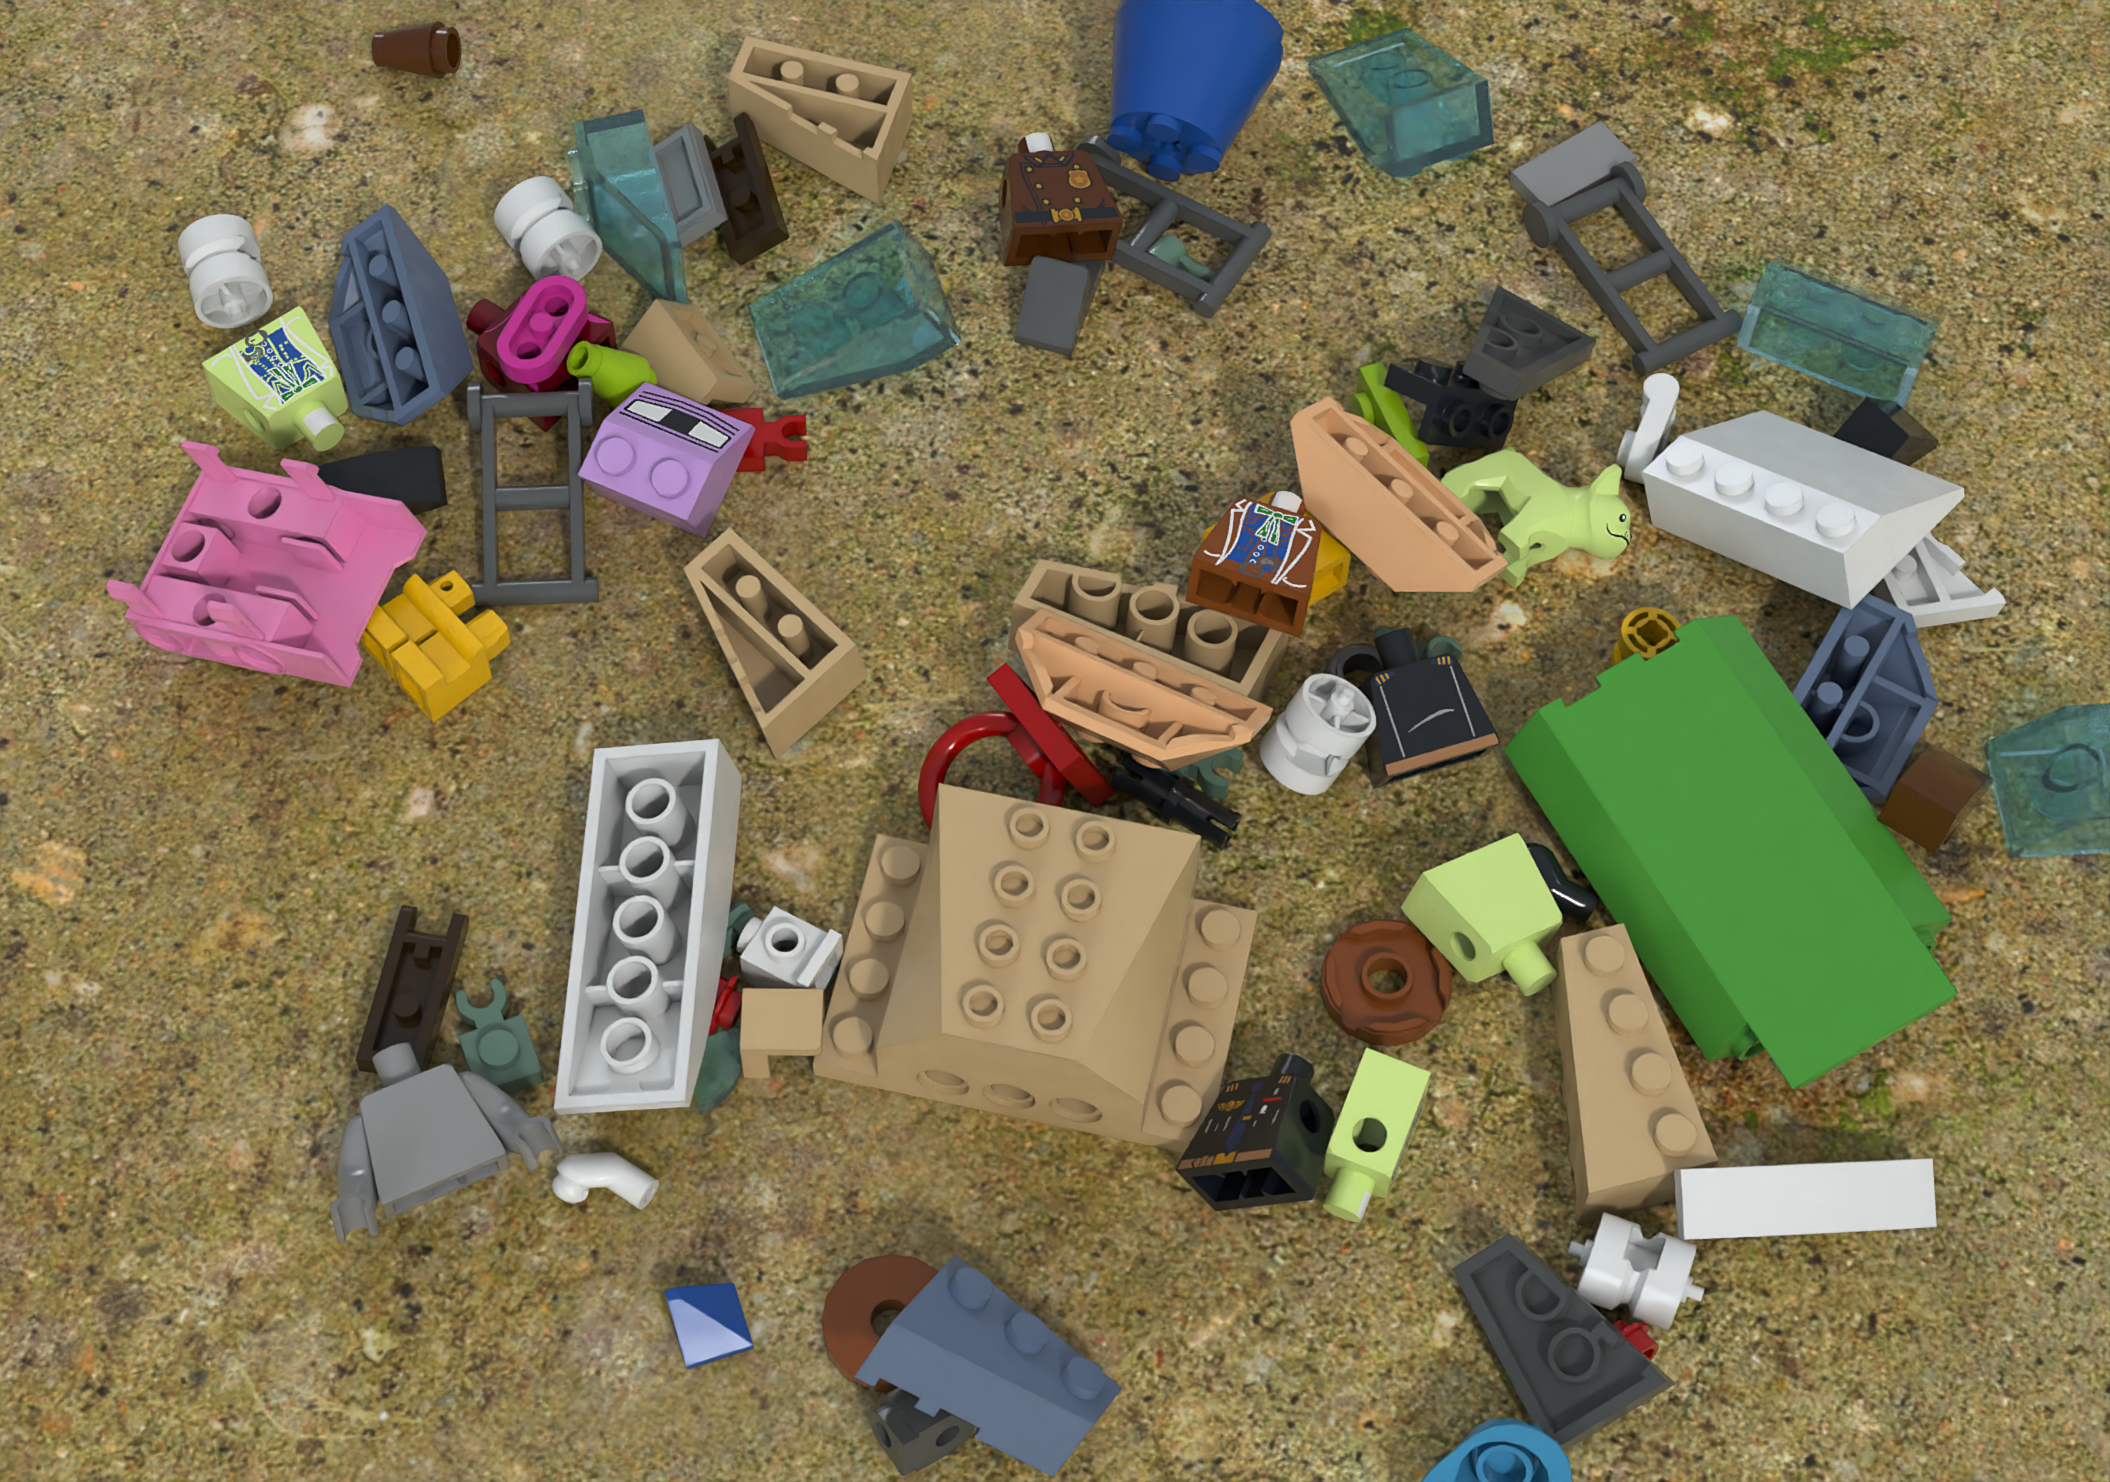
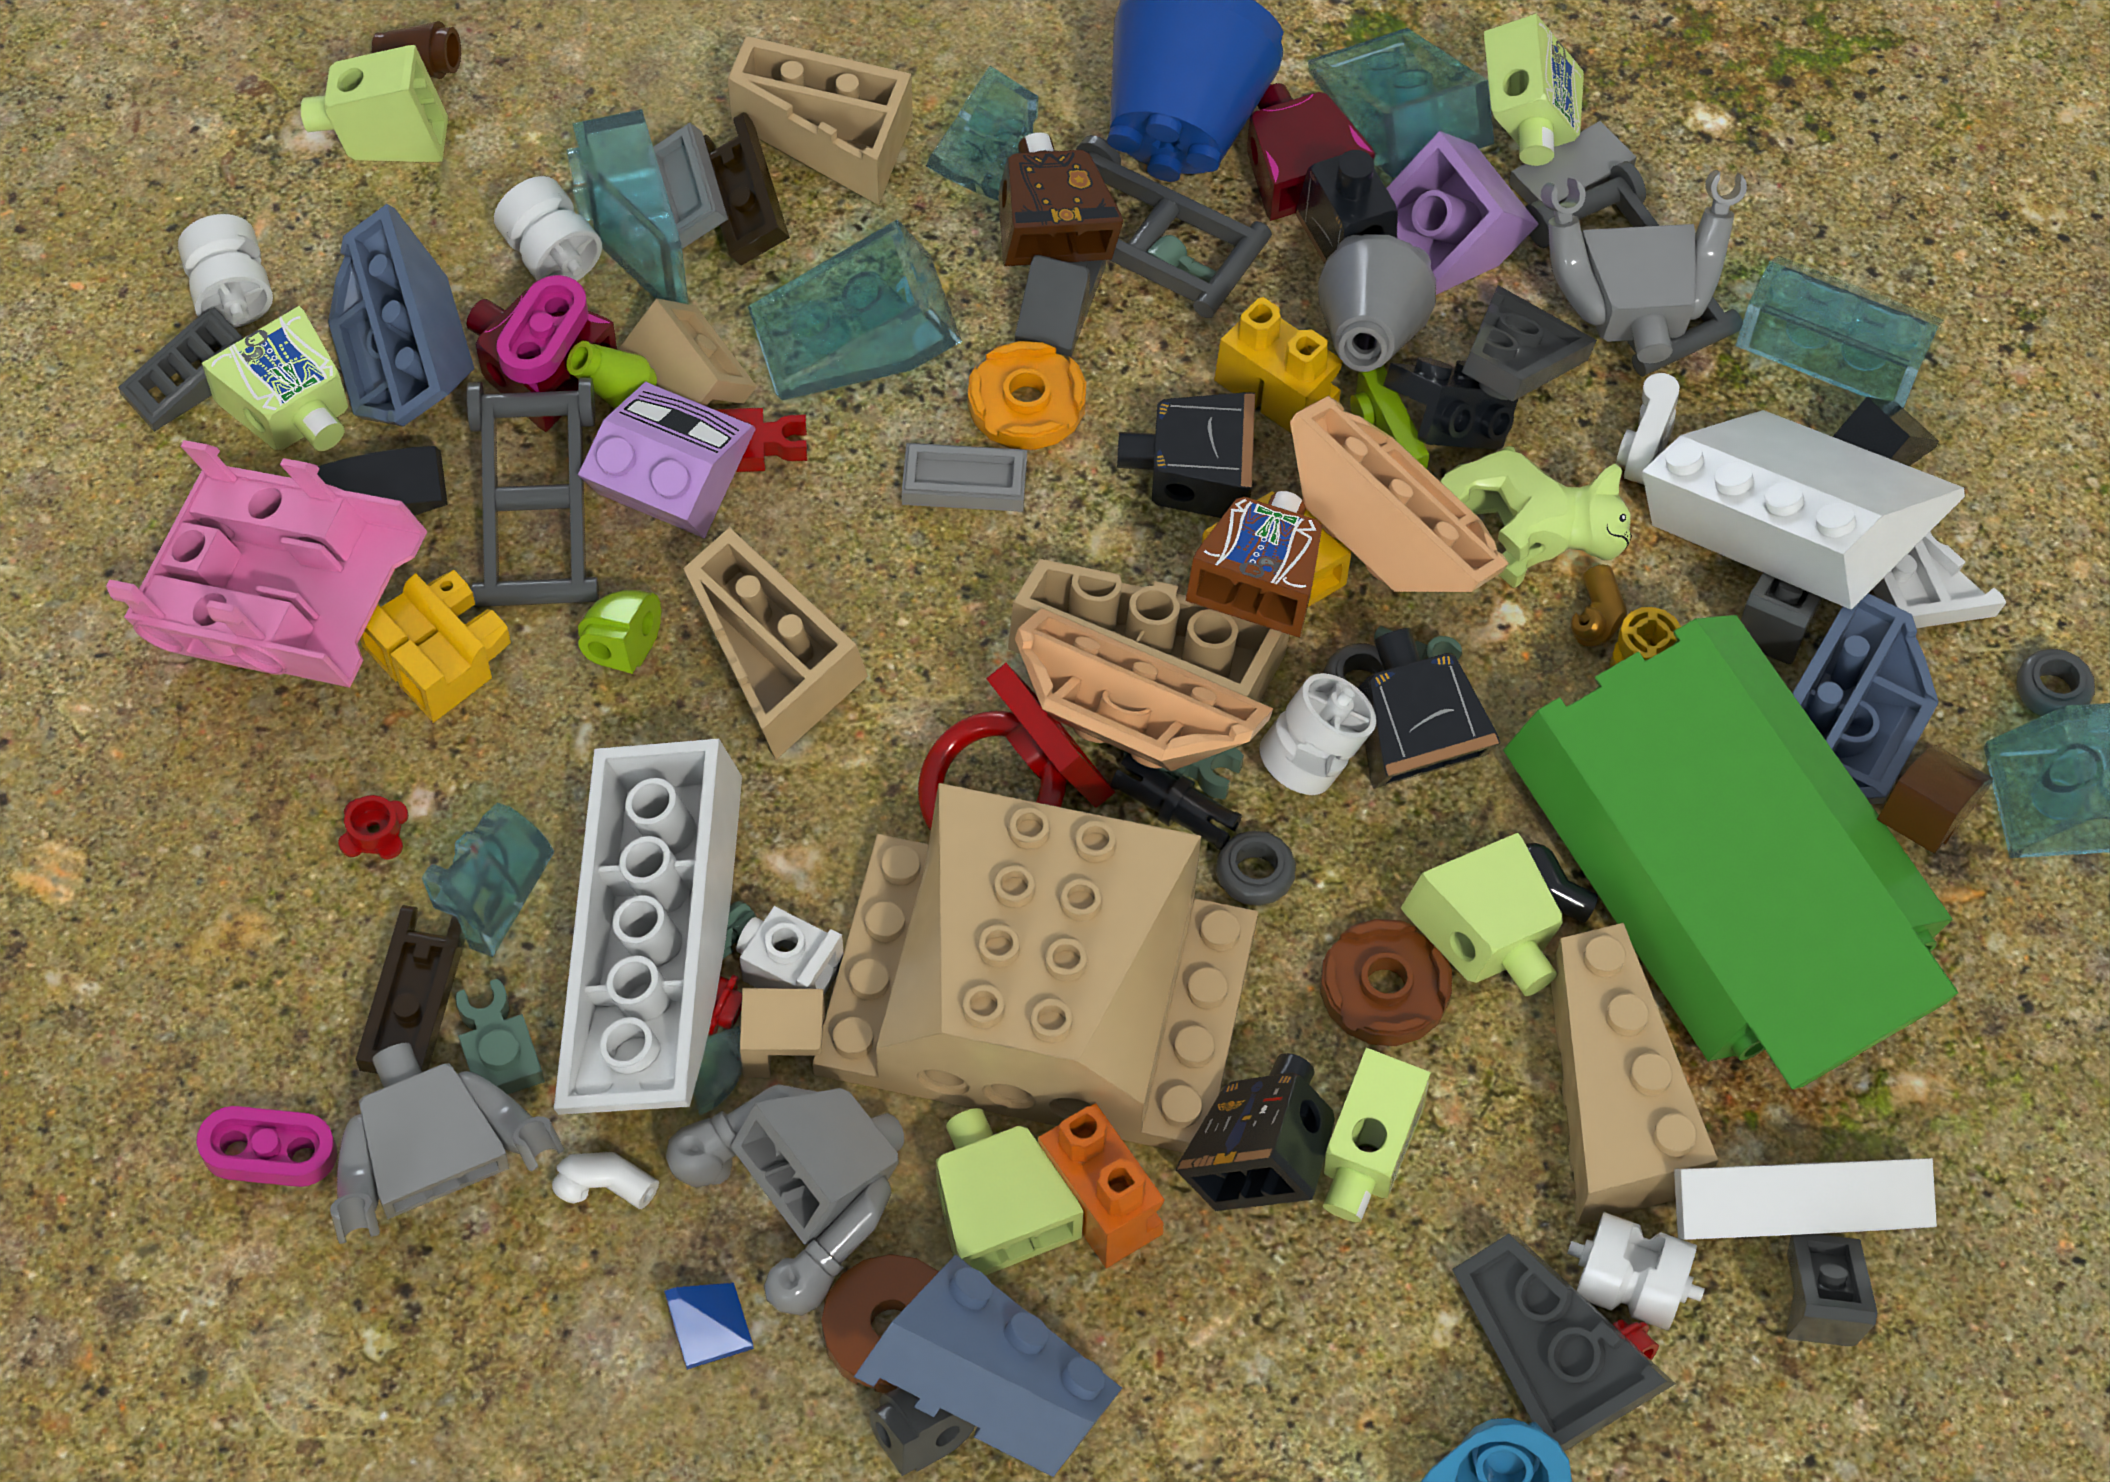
none -> dark grey slope [118,307,243,432]
none -> dark pink plate [196,1106,337,1187]
none -> yellowish green torso [301,45,448,162]
none -> red plate [338,795,409,860]
none -> clear light blue slope [422,802,554,957]
none -> lime piece [578,590,662,674]
none -> light grey torso [666,1084,904,1316]
none -> light grey tile [902,443,1027,512]
none -> clear light blue slope [926,66,1038,201]
none -> yellowish green torso [936,1108,1083,1276]
none -> light orange tile [968,341,1087,450]
none -> orange hips [1038,1103,1165,1269]
none -> black torso [1117,392,1255,518]
none -> yellow hips [1214,297,1343,434]
none -> dark grey piece [1216,830,1296,906]
none -> dark red torso [1247,83,1375,221]
none -> black torso [1296,150,1398,264]
none -> light grey cone [1318,235,1436,372]
none -> lavender slope [1386,131,1539,295]
none -> yellowish green torso [1484,14,1584,166]
none -> light grey torso [1541,170,1747,363]
none -> pearl gold arm [1570,564,1627,647]
none -> dark grey slope [1741,573,1823,664]
none -> dark grey slope [1786,1234,1878,1346]
none -> dark grey piece [2017,648,2095,721]

